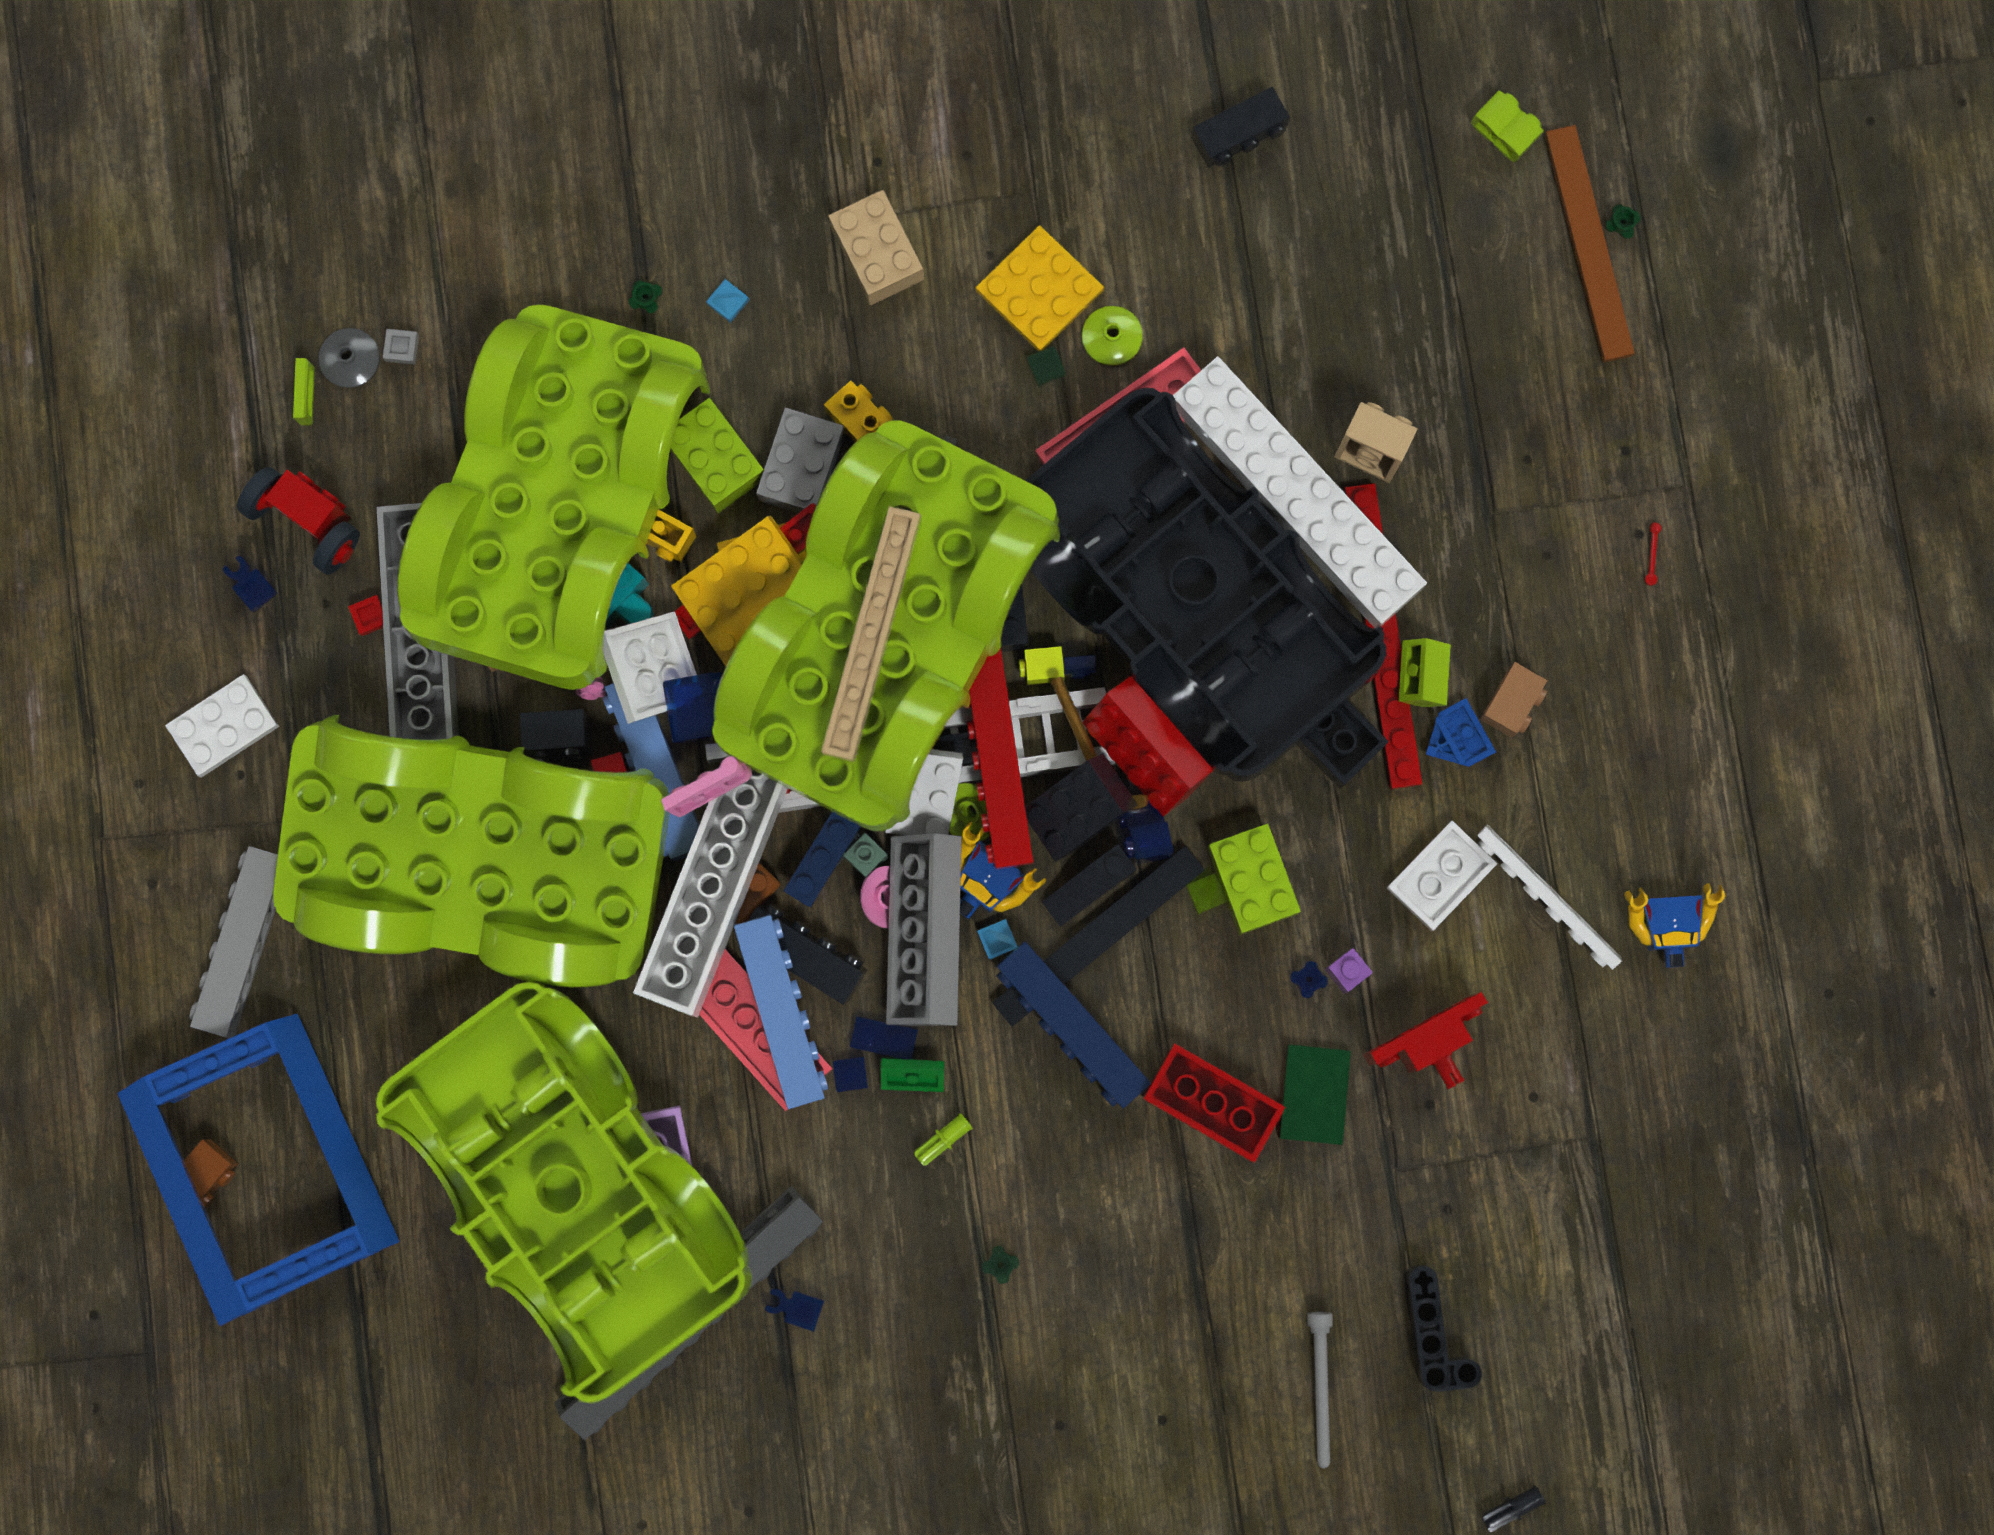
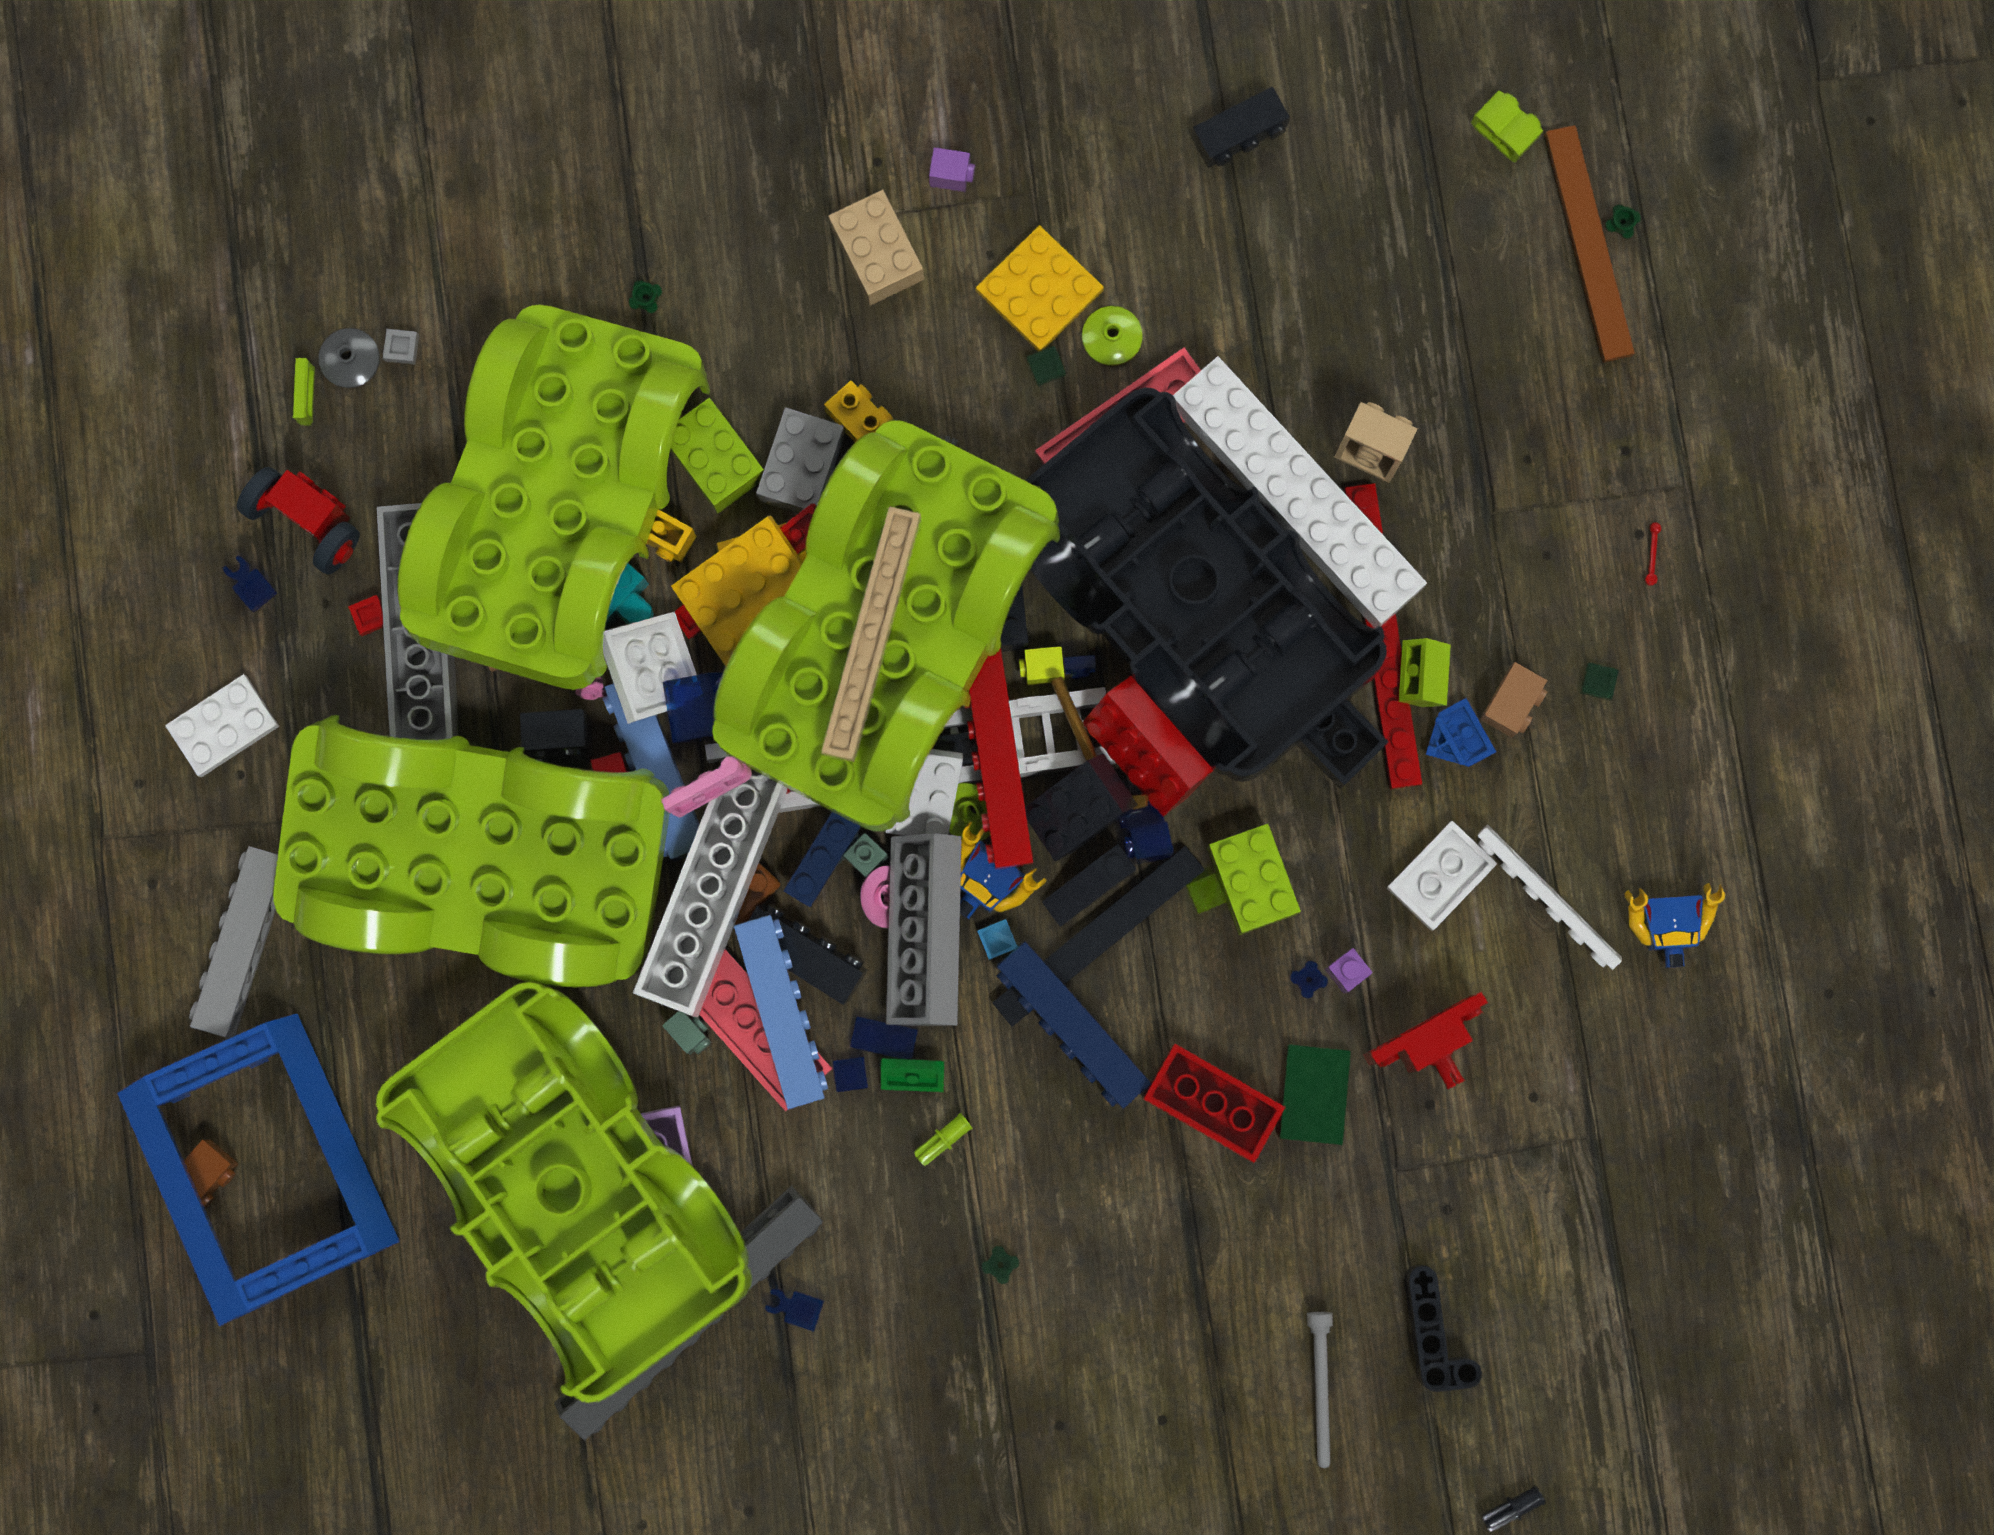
dark azure tile [706,279,749,323] -> none
none -> sand green brick [662,1011,712,1055]
none -> medium lavender brick [929,147,975,192]
none -> clear green tile [1580,662,1619,701]

